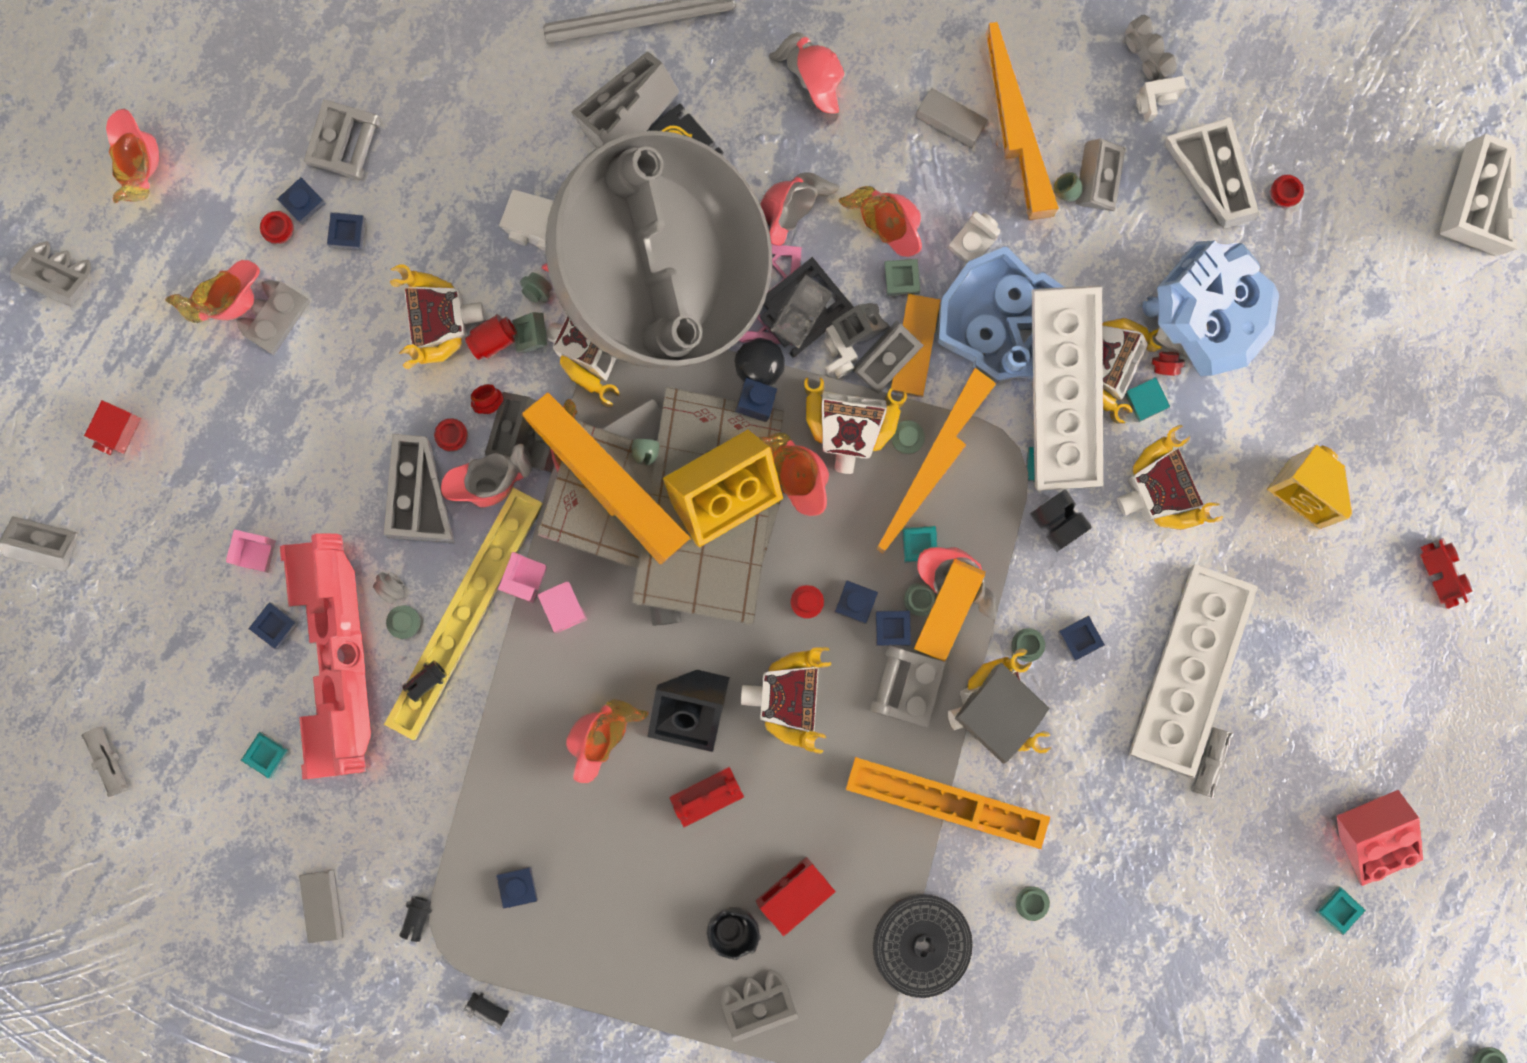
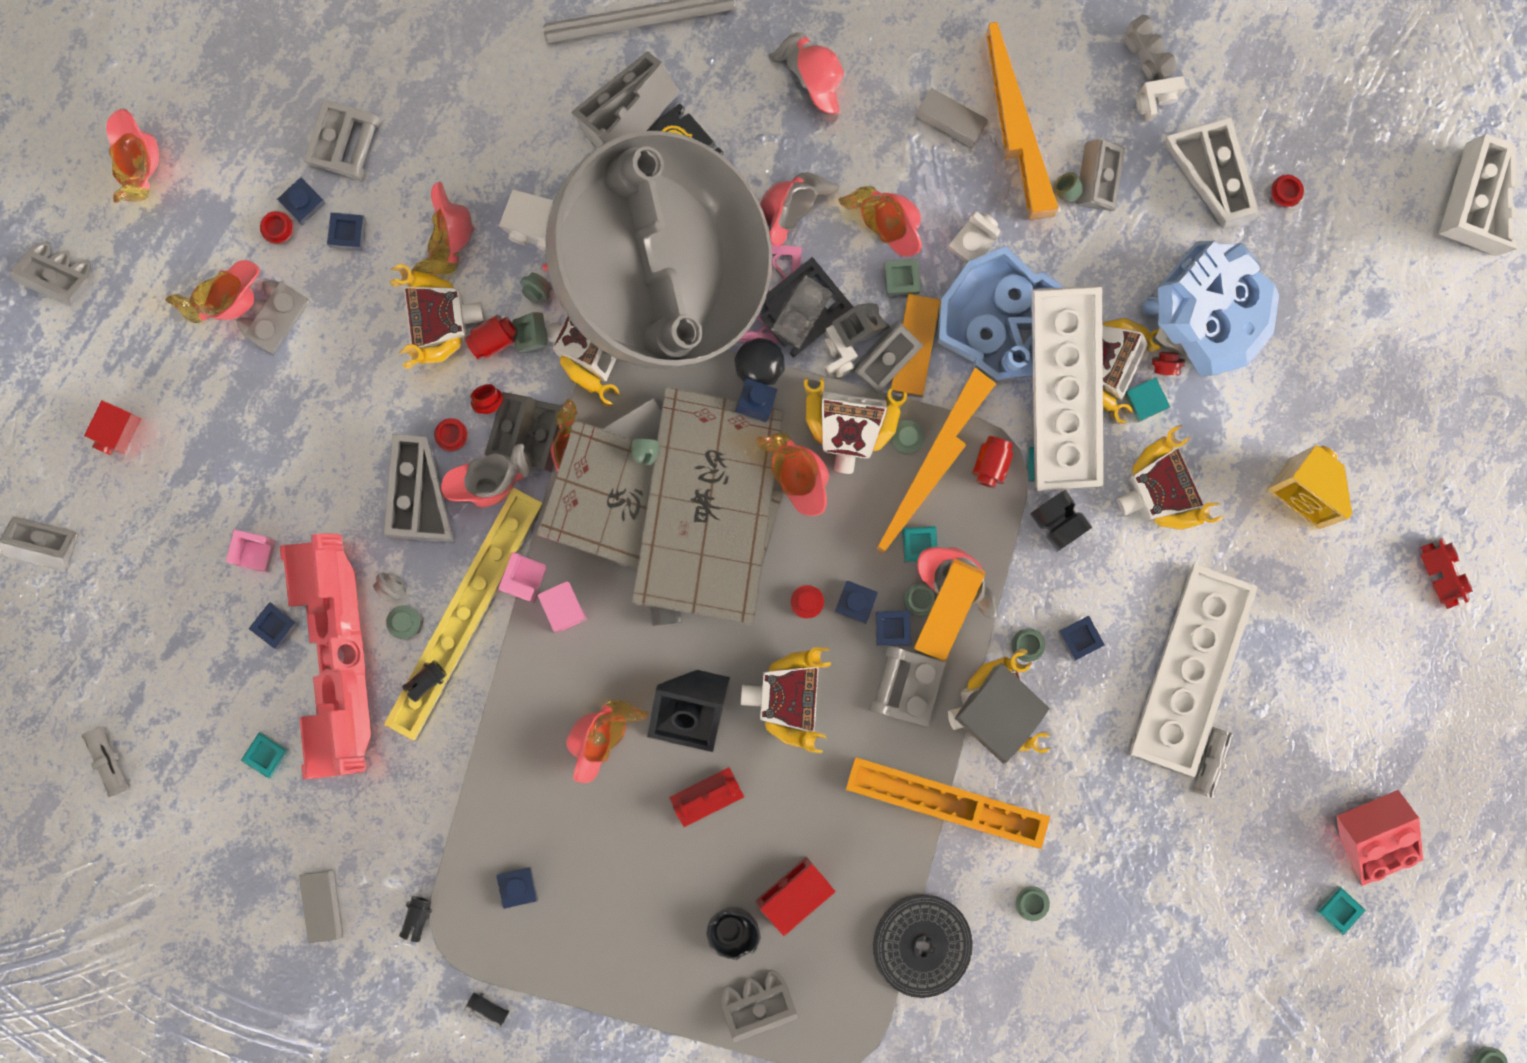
light orange slope [522,392,690,565] -> none
yellow slope [663,429,783,548] -> none
none -> hair [412,181,475,274]
none -> red brick [972,436,1014,488]

